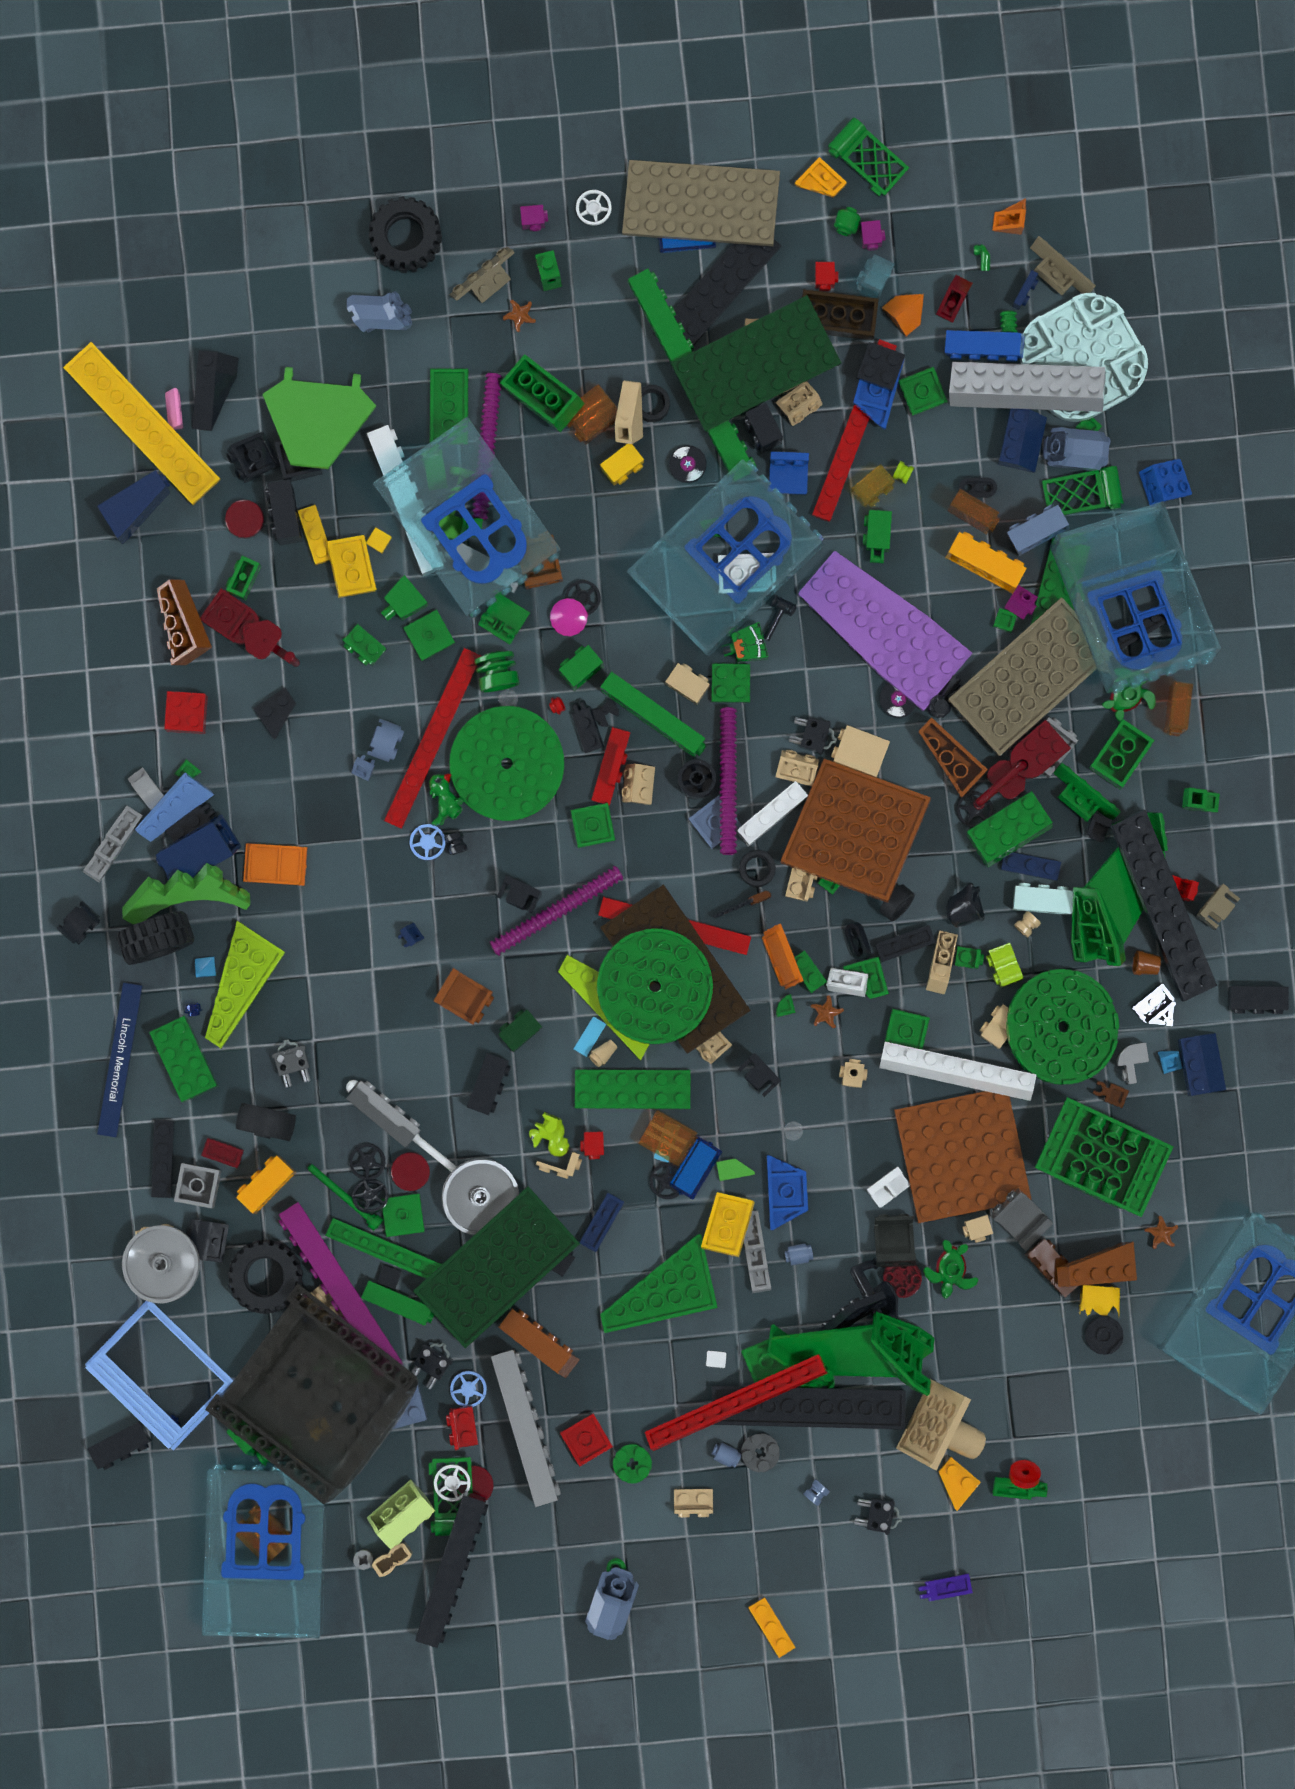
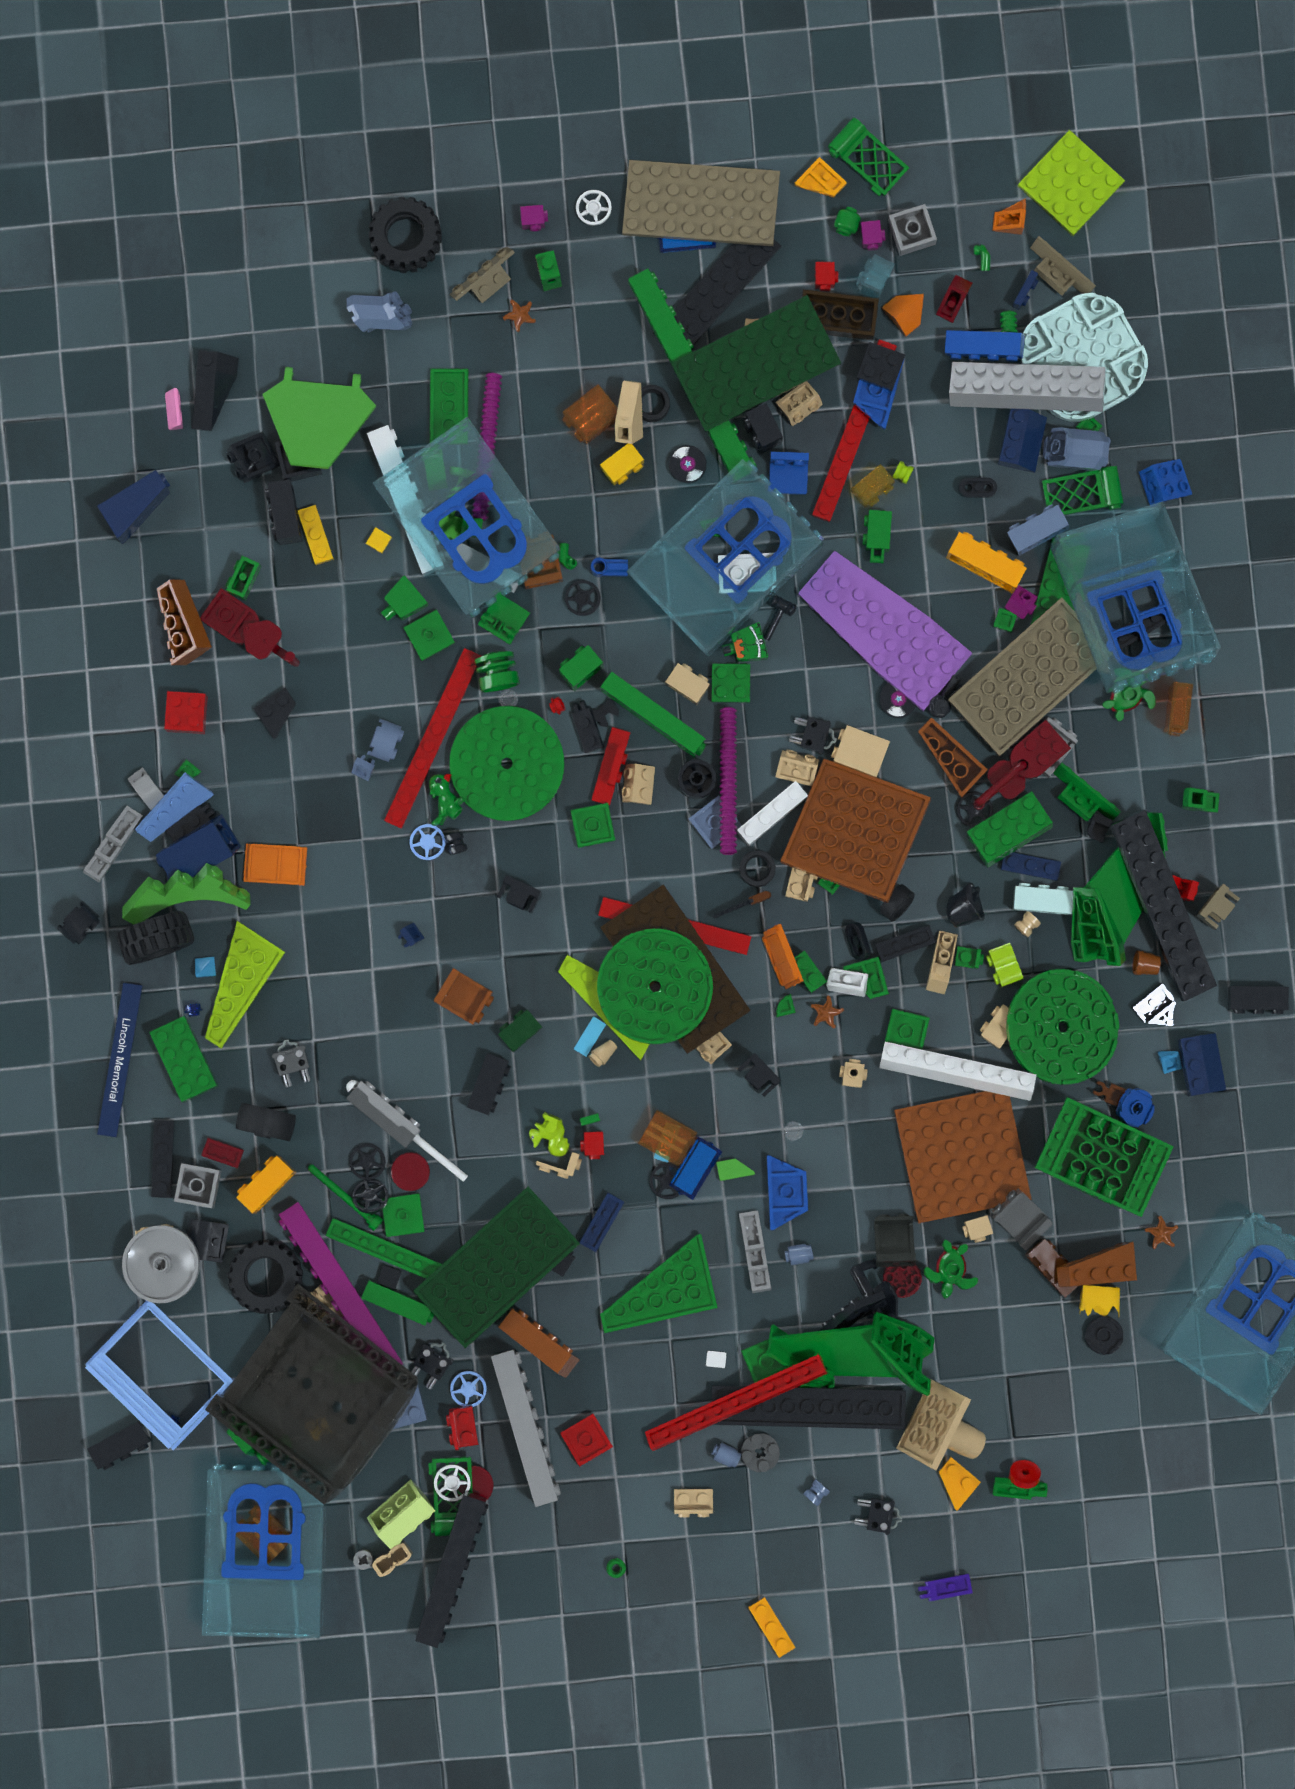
yellow plate [63,342,221,505] -> none
dark red tile [225,500,264,539] -> none
yellow plate [326,535,376,598] -> none
green bracket [342,624,387,666] -> none
light grey dish [441,1158,519,1235] -> none
magenta piece [490,865,624,956] -> none
green brick [500,354,585,433] -> none
dark pink dish [550,598,588,636] -> none
green plate [575,1070,691,1109] -> none
sand blue brick [585,1567,639,1640] -> none
green plate [613,1444,652,1483] -> none
yellow plate [701,1192,755,1257] -> none
white panel [866,1167,910,1208] -> none
green plate [898,367,948,416] -> none
clear orange brick [948,489,1000,535] -> none
green brick [1089,719,1155,790] -> none
light grey brick [1116,1043,1149,1085] -> none
none -> green arm [558,543,577,570]
none -> green tile [580,1113,600,1126]
none -> blue piece [590,557,628,578]
none -> light grey brick [888,204,937,256]
none -> lime plate [1018,130,1125,236]
none -> blue plate [1116,1088,1154,1128]

